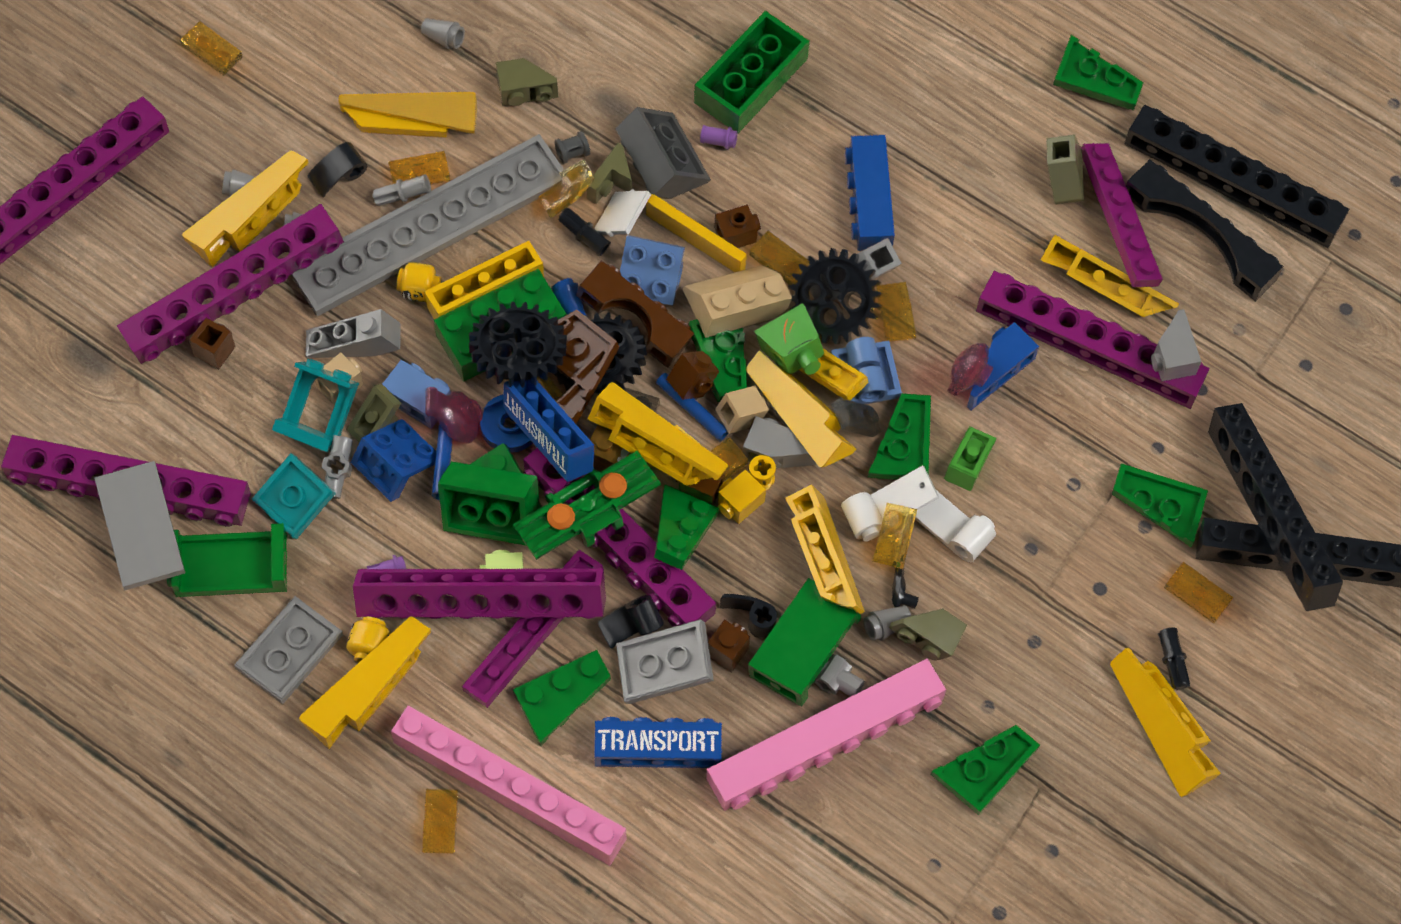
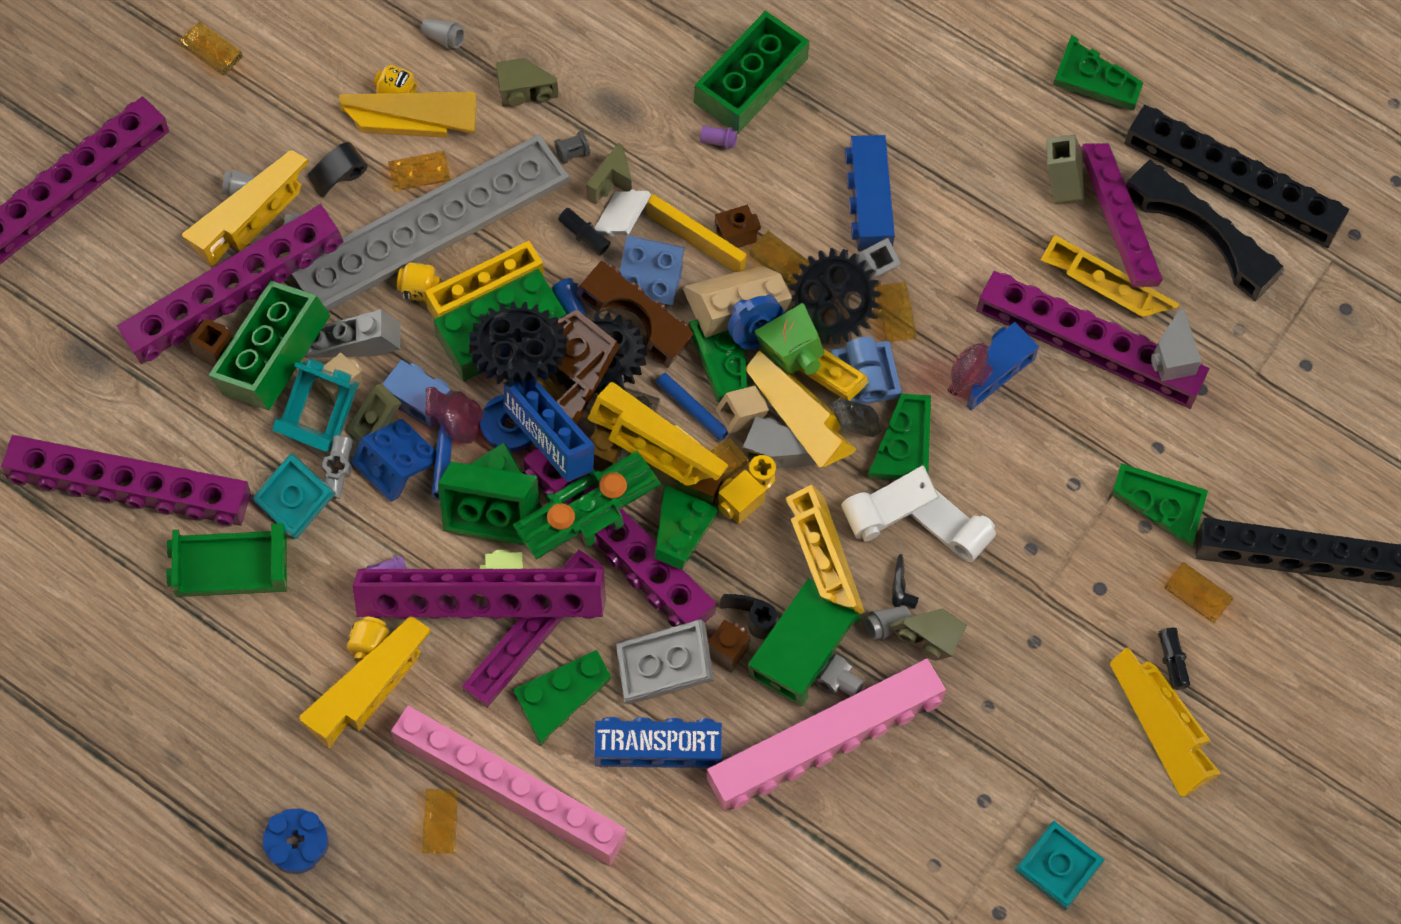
light grey tile [95,461,185,591] -> none
light grey tile [234,596,343,704] -> none
light grey axle [372,174,431,206] -> none
clear yellow slope [539,159,595,218] -> none
black panel [598,595,664,648] -> none
dark grey slope [615,107,711,199] -> none
reddish brown brick [666,351,719,400] -> none
clear yellow plate [873,502,917,569] -> none
green wing [930,725,1040,815] -> none
bright green slope [944,426,997,491] -> none
black brick [1208,403,1343,612] -> none
none -> green brick [208,281,330,411]
none -> blue plate [263,809,328,874]
none -> yellow head [373,65,418,94]
none -> blue plate [728,294,786,350]
none -> teal tile [1015,820,1105,910]

